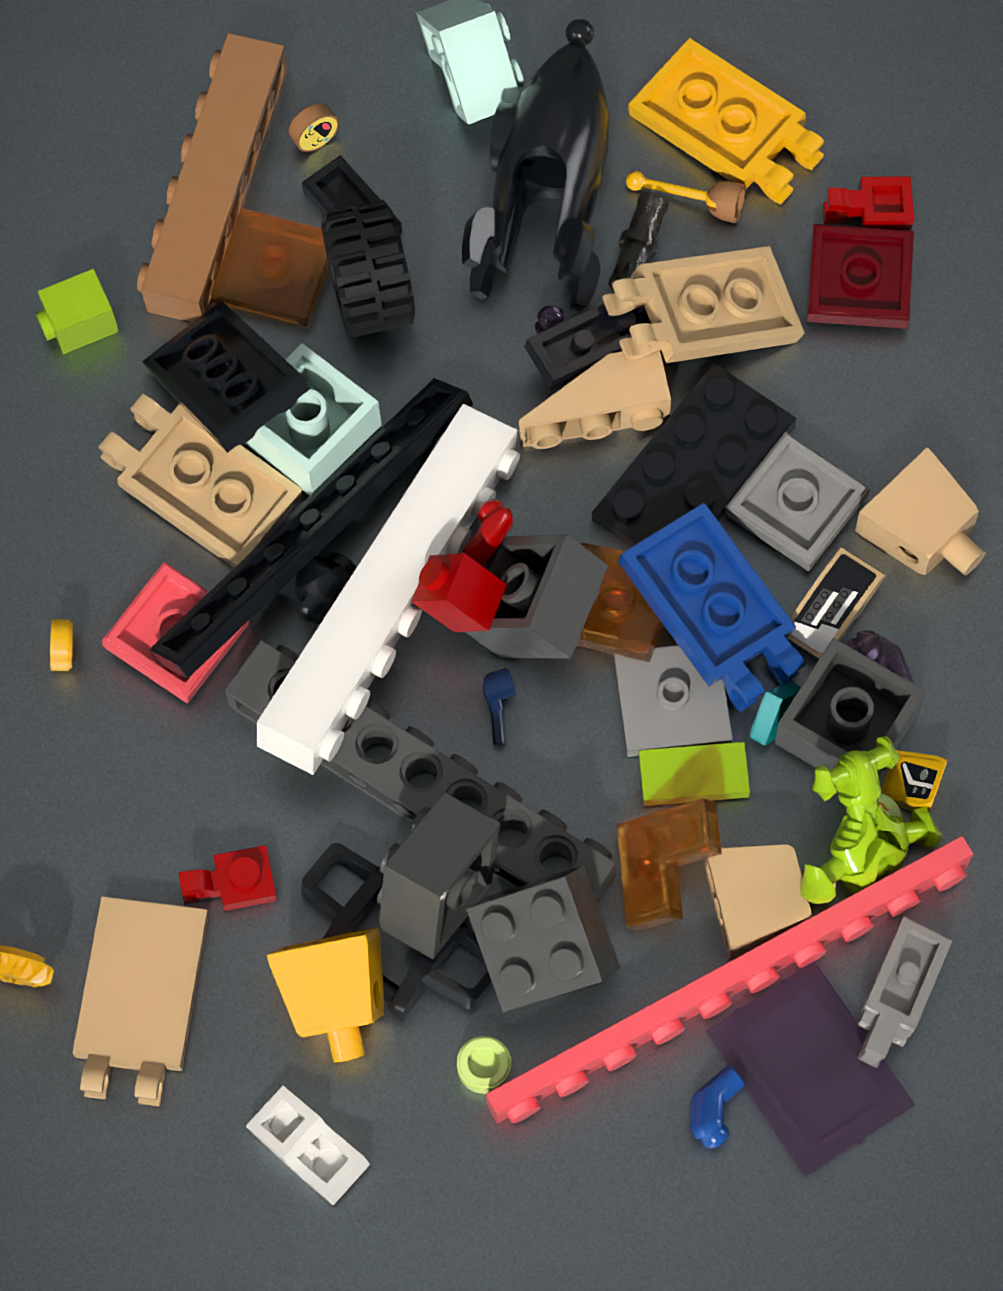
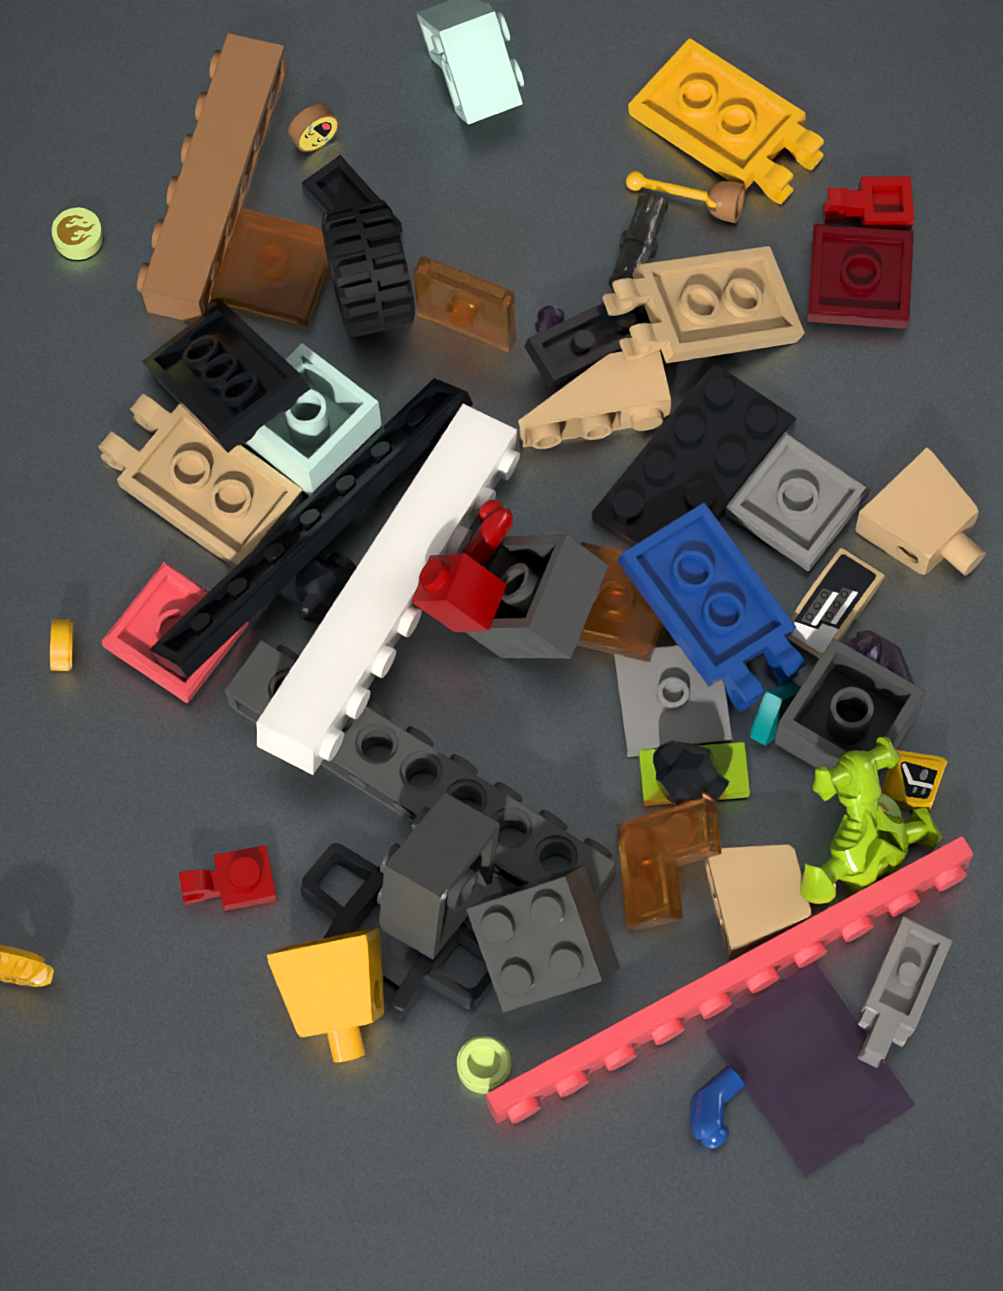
lime brick [35,268,119,355] -> none
tan tile [72,896,209,1107] -> none
white slope [246,1085,370,1206] -> none
black piece [462,19,610,312] -> none
dark blue hand [482,668,516,746] -> none
none -> yellowish green tile [52,207,103,260]
none -> clear orange plate [413,256,516,353]
none -> black rock [653,740,730,814]

